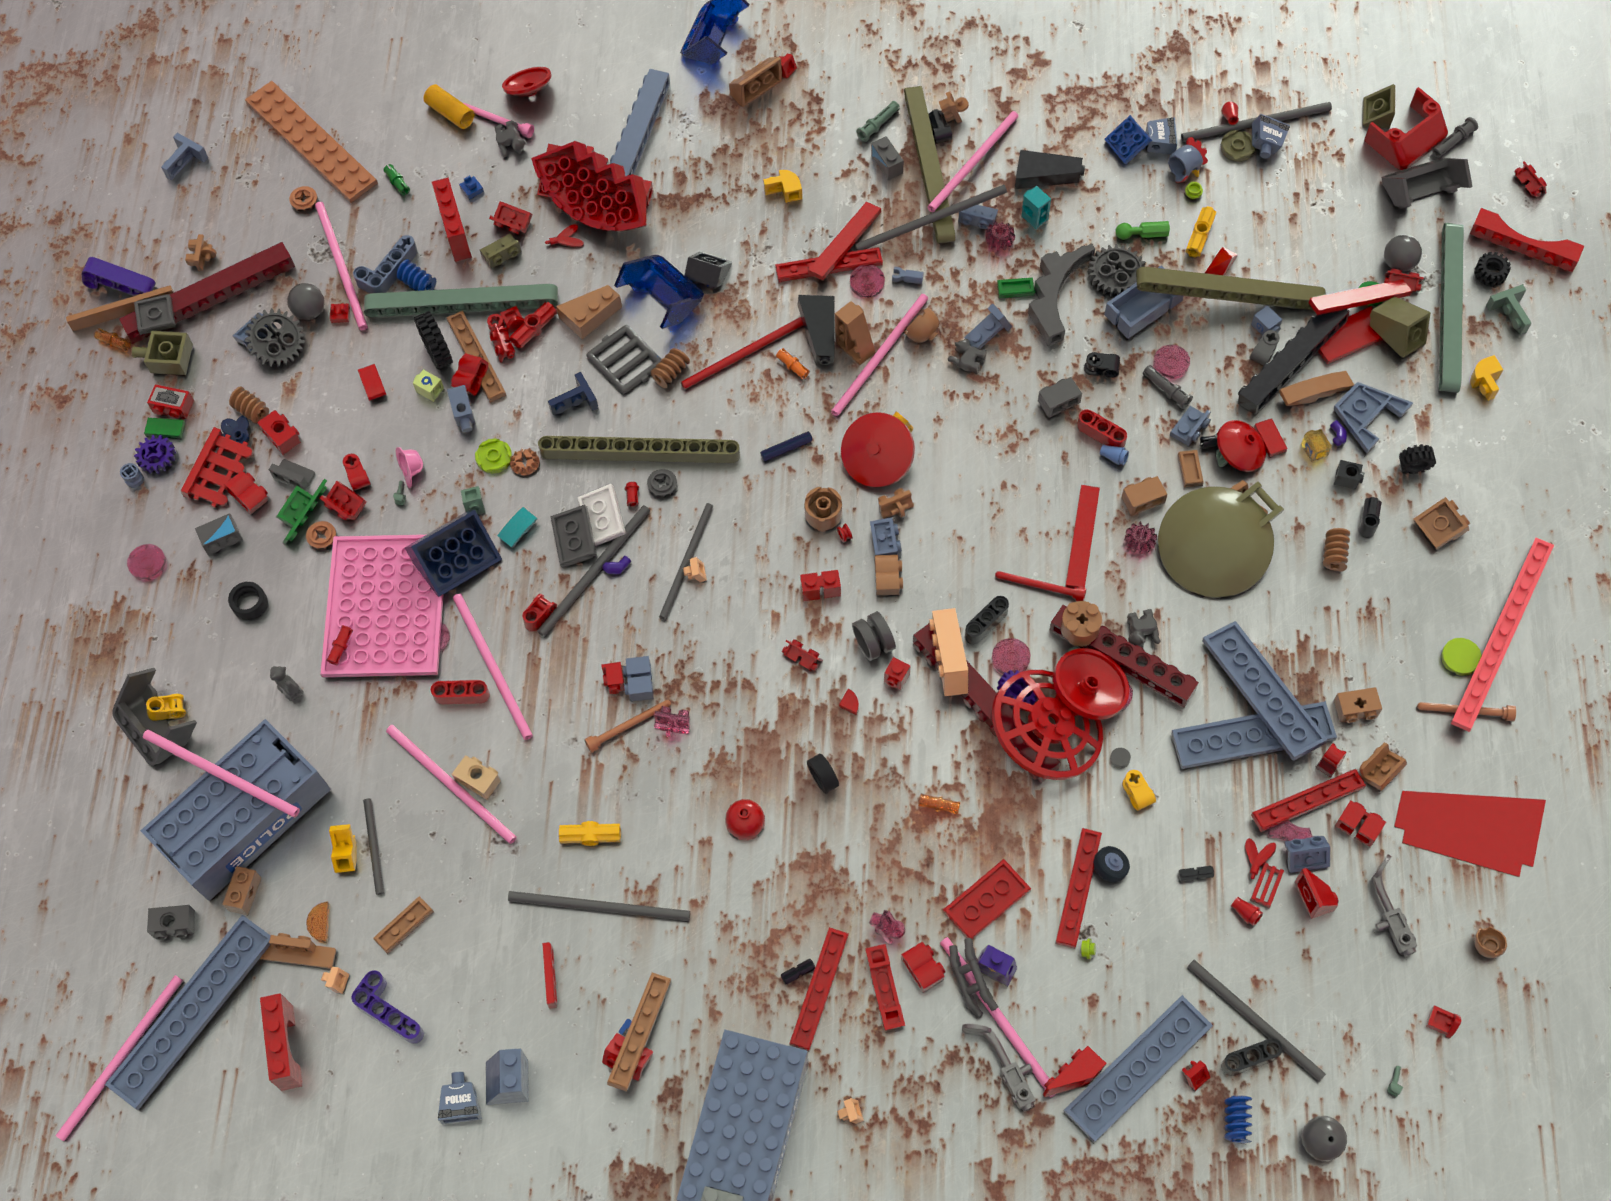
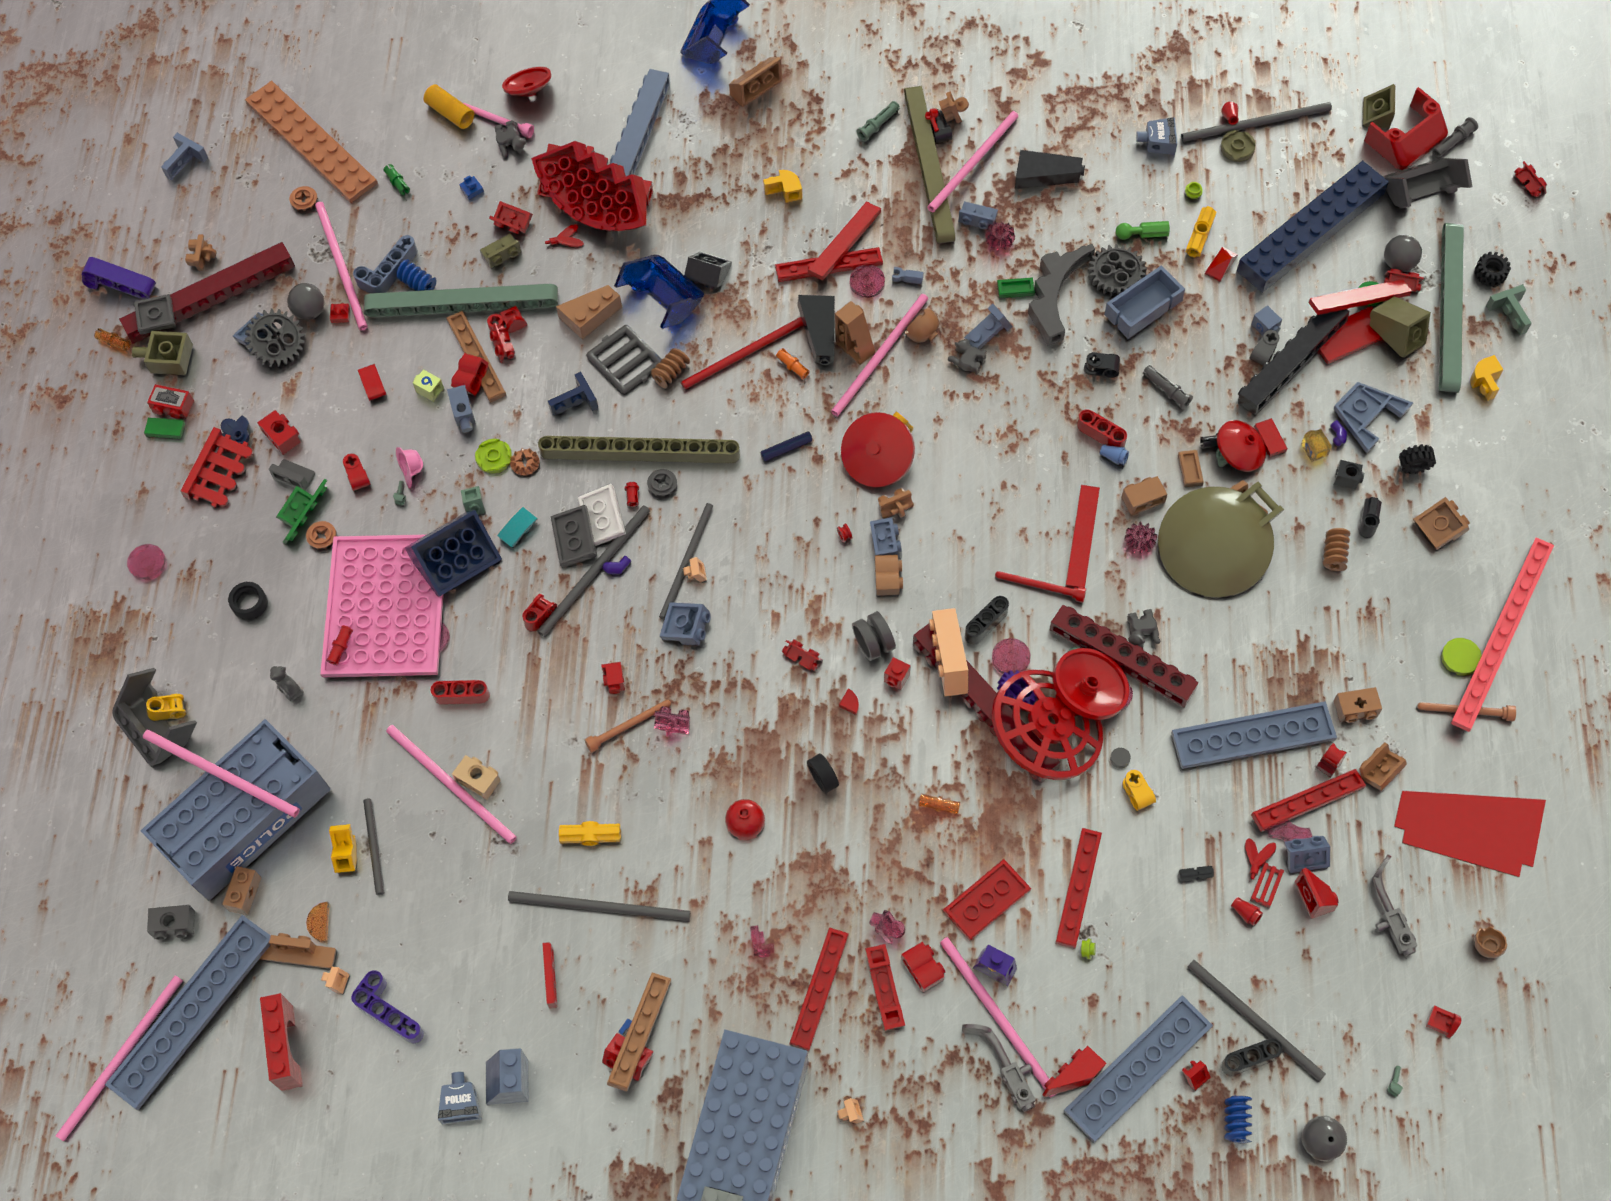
medium nougat tile [66,285,174,331] -> none
sand blue wheel [120,463,144,488] -> none
dark purple gear [134,435,177,474] -> none
dark grey brick [195,513,242,555] -> none
red brick [224,471,268,514] -> none
medium nougat piece [229,386,270,424] -> none
red bracket [320,481,367,520] -> none
medium nougat tile [373,896,434,954] -> none
black tyre [414,311,453,369] -> none
red arch [432,177,472,262] -> none
bright pink piece [453,594,533,740] -> none
red piece [509,302,557,349] -> none
sand blue piece [623,656,654,702] -> none
red tile [779,53,797,79] -> none
black piece [781,959,815,984] -> none
red piece [800,570,841,602] -> none
medium nougat brick [804,487,842,532] -> none
dark grey piece [856,185,1007,250] -> none
dark grey brick [871,136,904,180] -> none
dark grey piece [949,938,998,1018] -> none
teal brick [1021,186,1051,229] -> none
dark grey brick [1038,377,1082,418] -> none
medium nougat brick [1061,601,1102,646] -> none
black wheel [1093,846,1130,882] -> none
blue tile [1104,115,1152,164] -> none
olive beam [1136,267,1326,310] -> none
clear pink tile [1153,345,1190,379] -> none
sand blue piece [1168,137,1208,183] -> none
sand blue bracket [1170,405,1211,447] -> none
sand blue plate [1202,621,1328,761] -> none
sand blue torso [1252,114,1290,158] -> none
medium nougat slope [1279,371,1354,406] -> none
red piece [1335,800,1386,847] -> none
red arch [1470,208,1584,272] -> none
none -> sand blue plate [659,602,711,645]
none -> clear pink bracket [750,925,774,958]
none -> red hand [925,108,939,132]
none -> dark blue brick [1237,160,1389,293]

